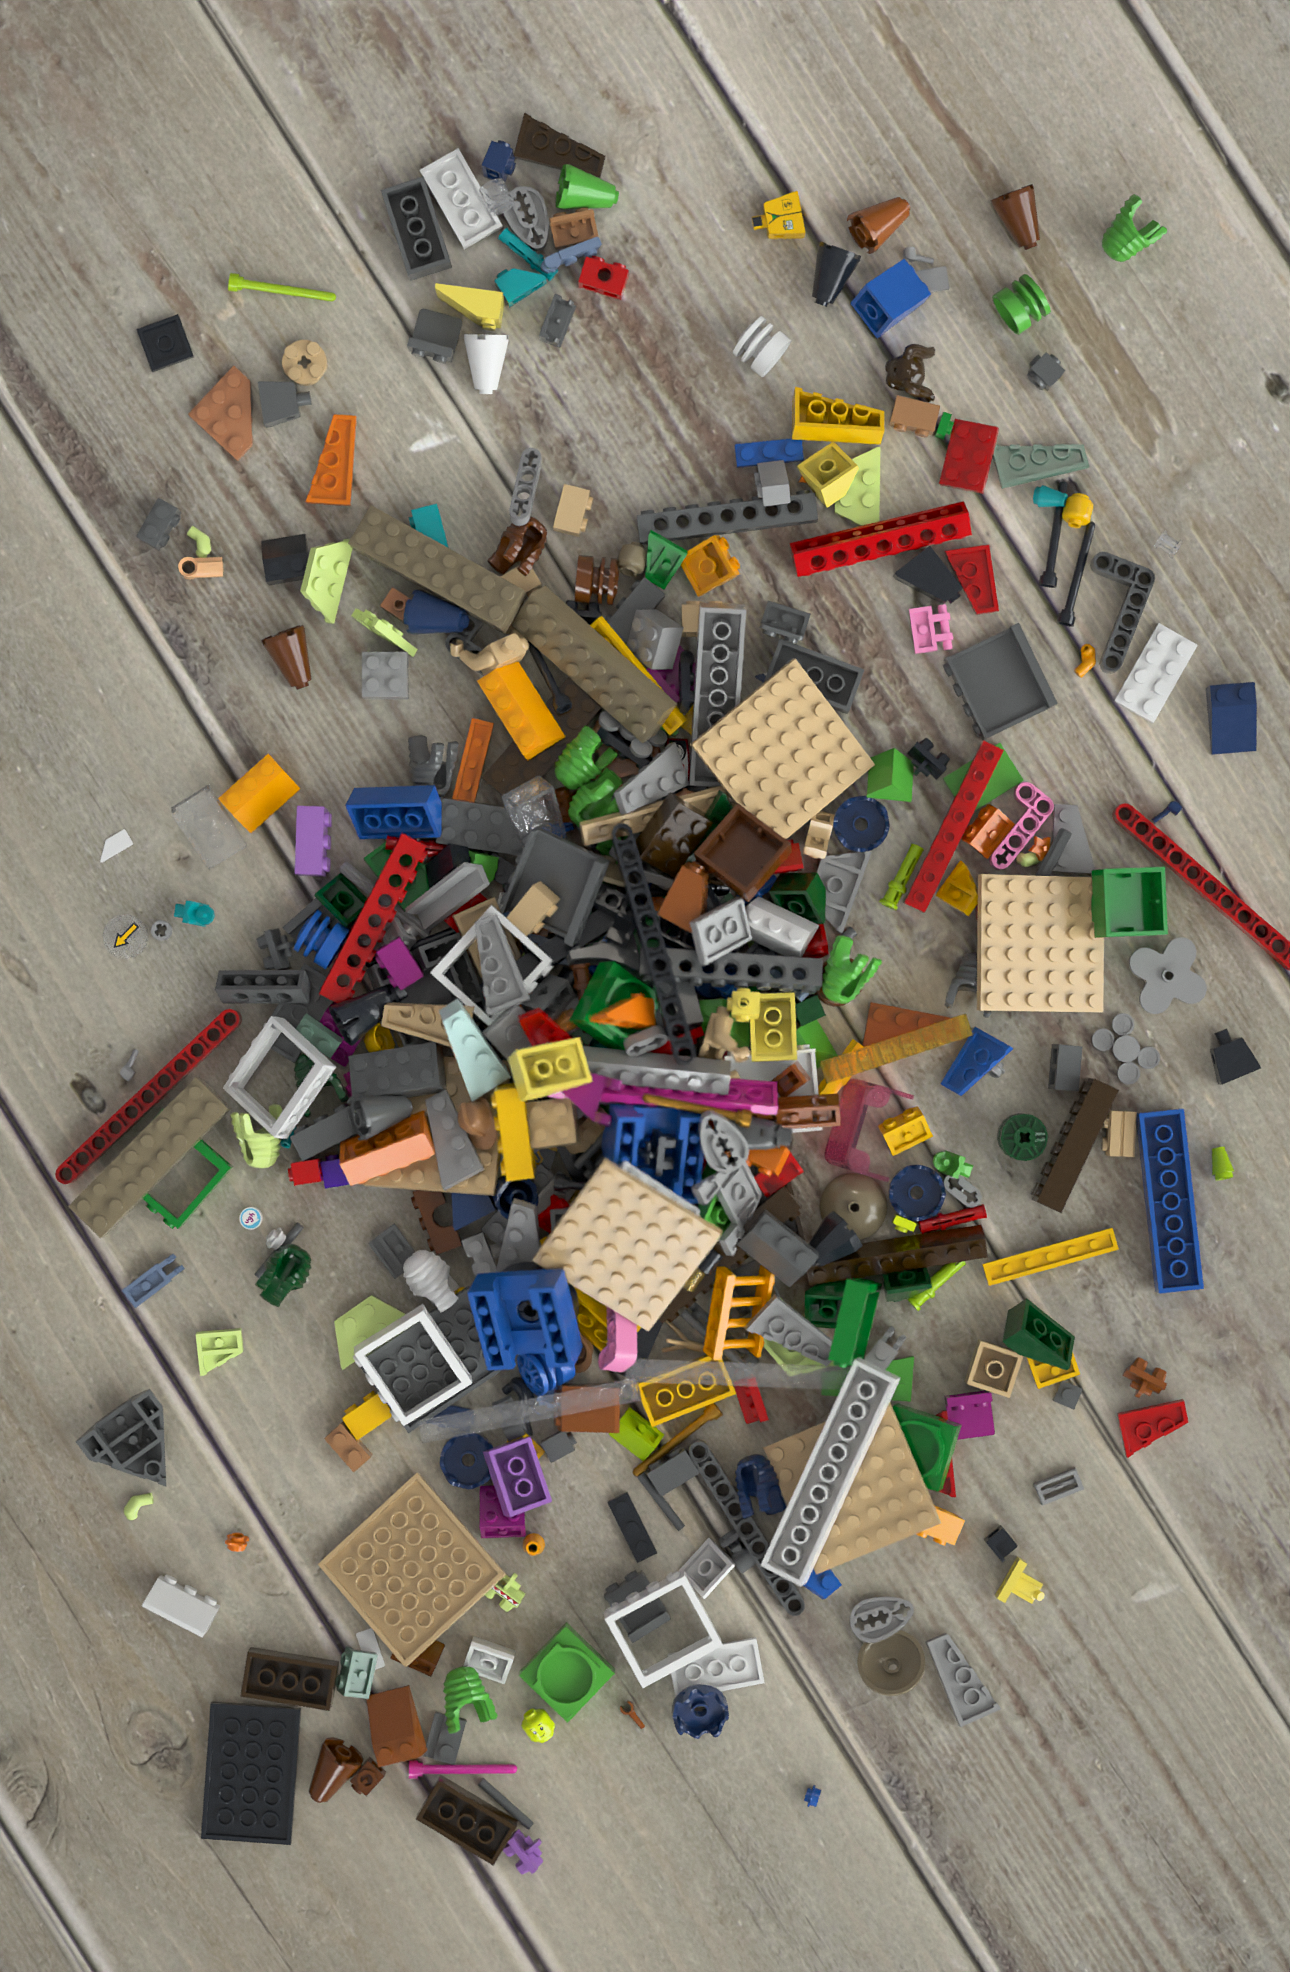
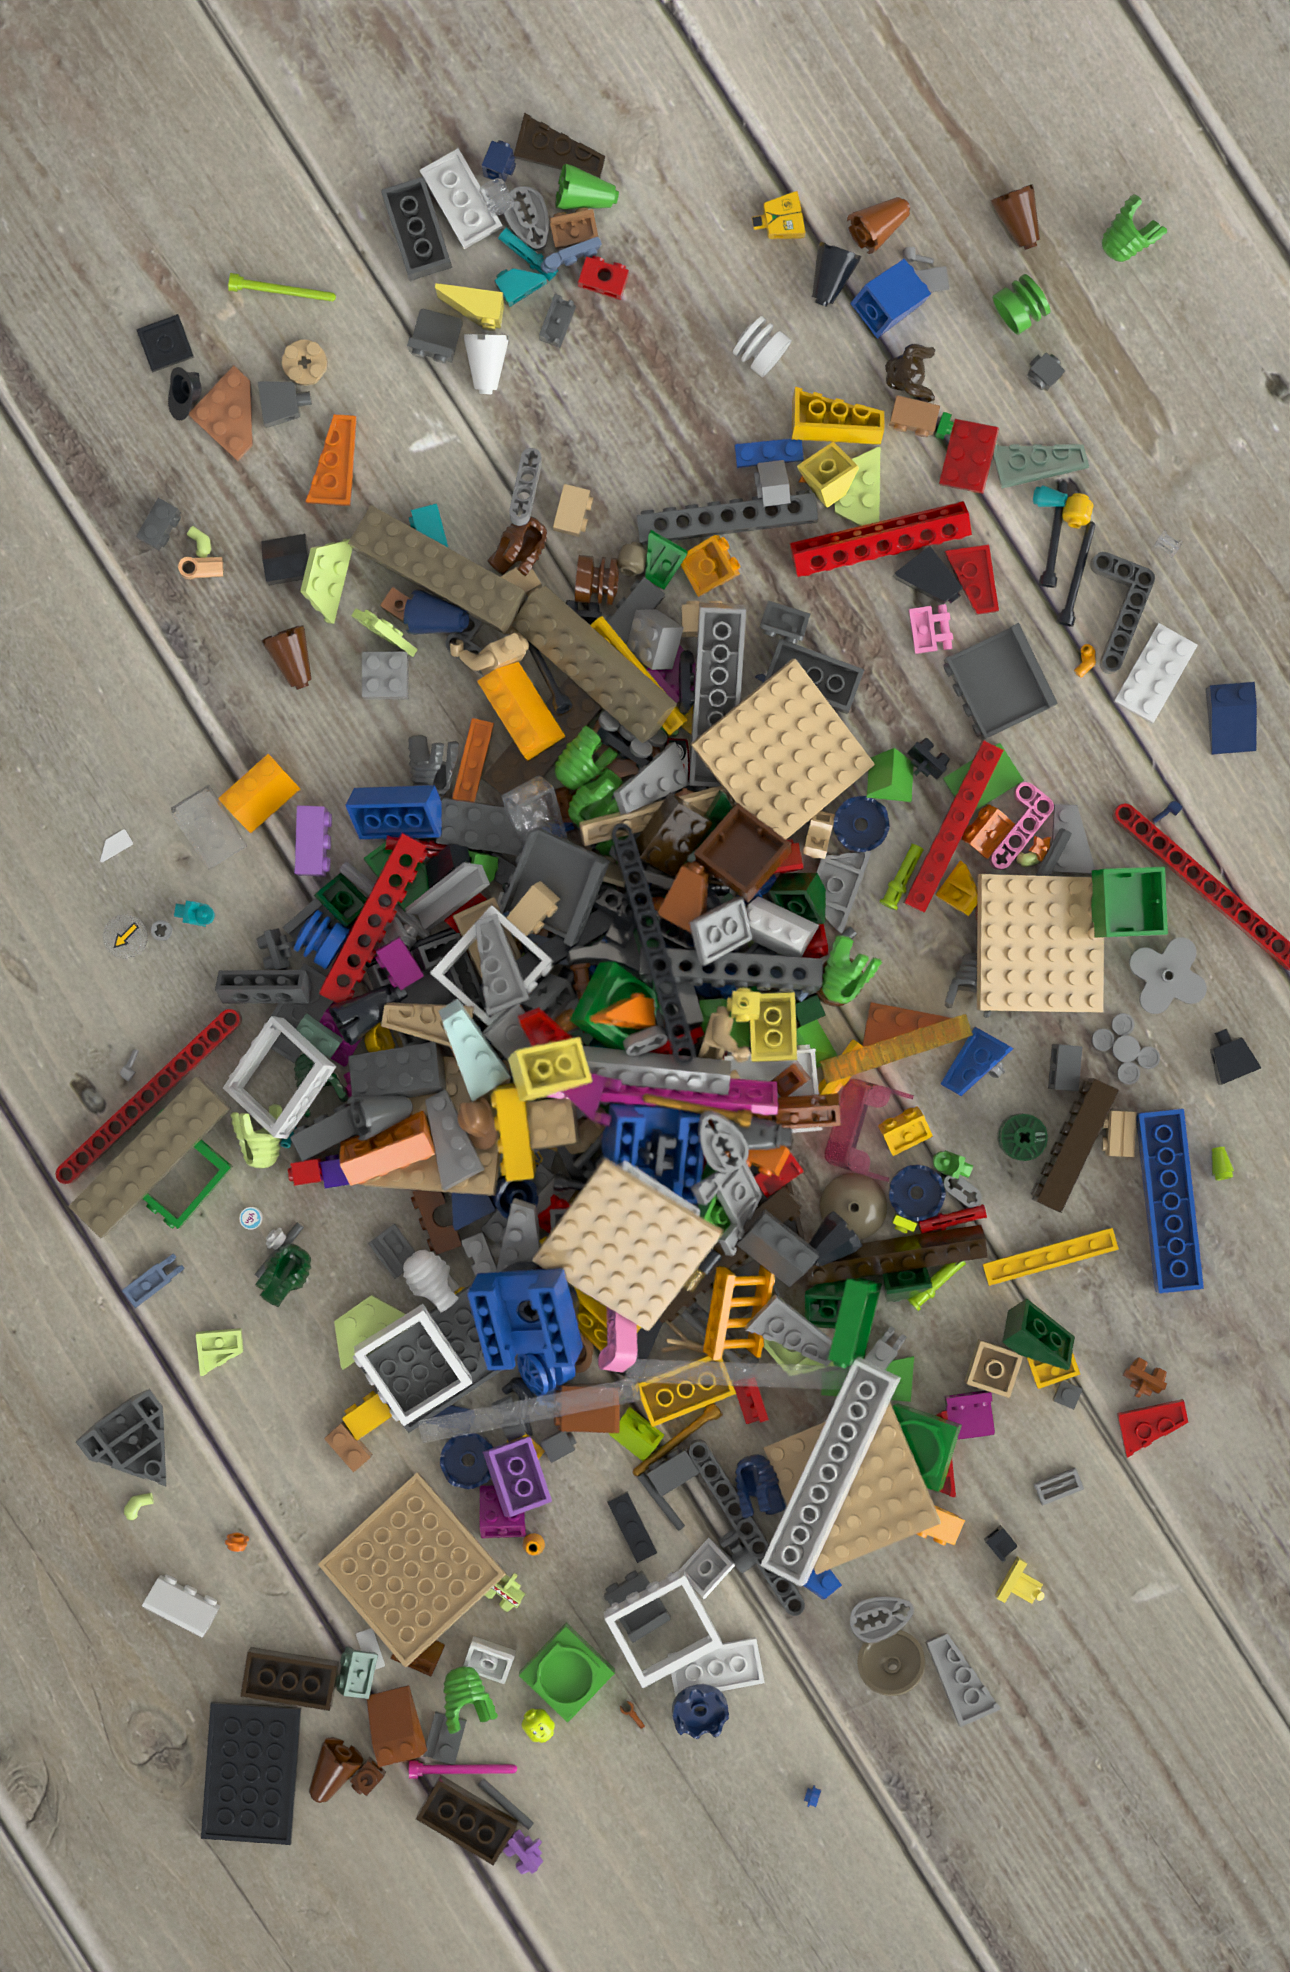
none -> black piece [168,367,202,421]

